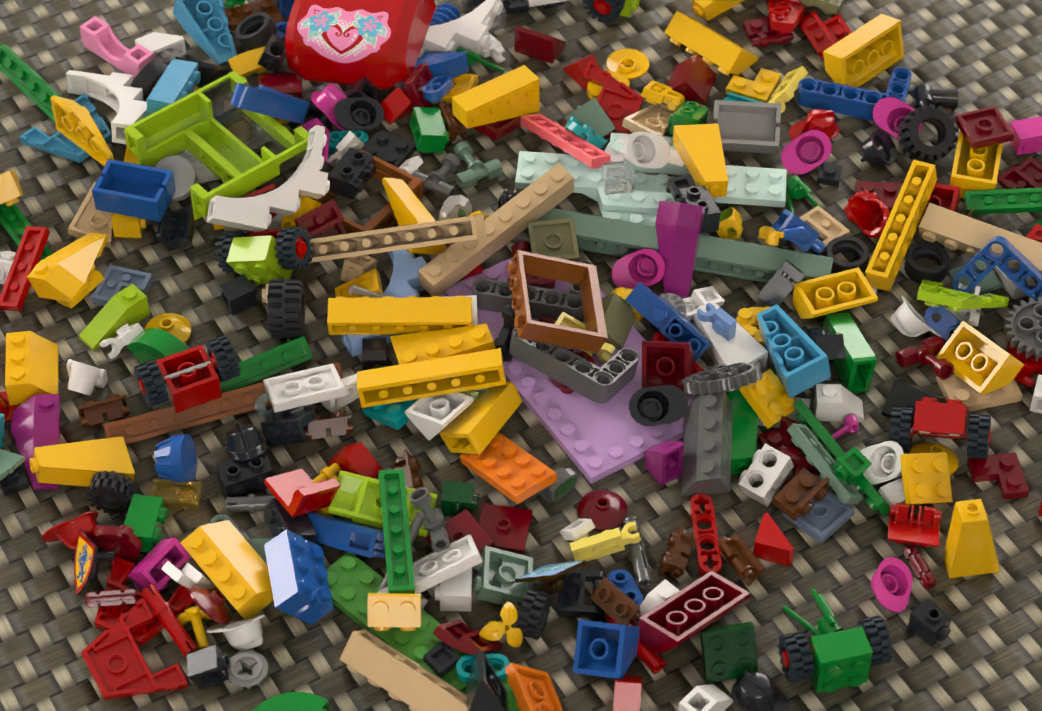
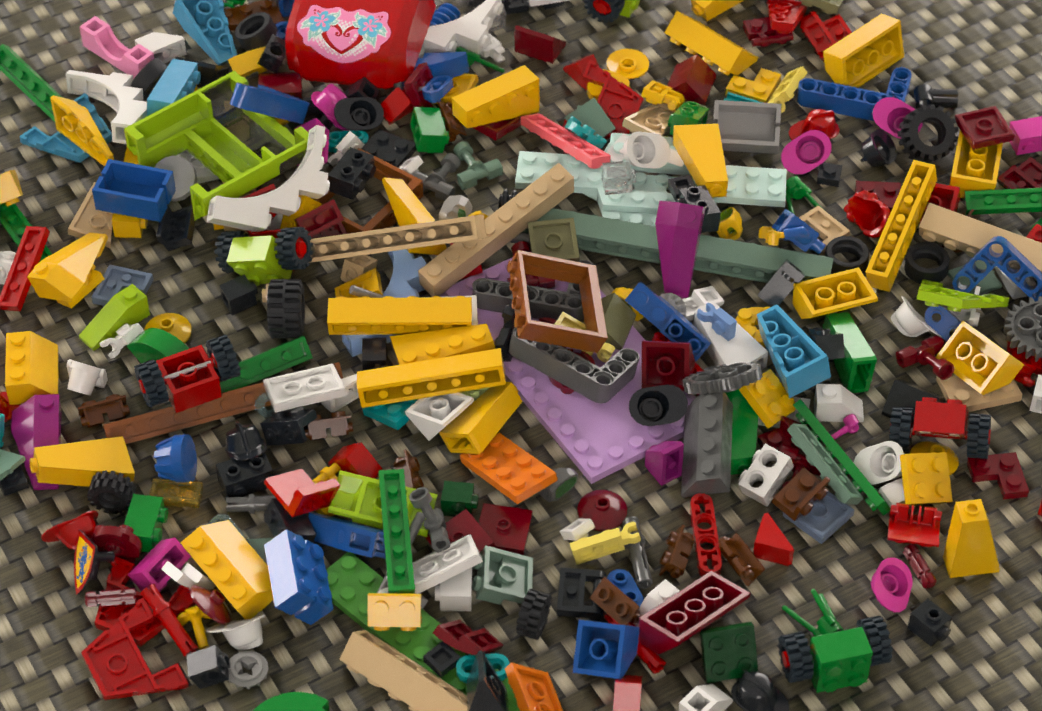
yellow plant [479,602,523,647] -> none
piece [515,560,586,593] -> none
dark pink piece [612,249,666,289] -> none
green bracket [832,446,872,485] -> none

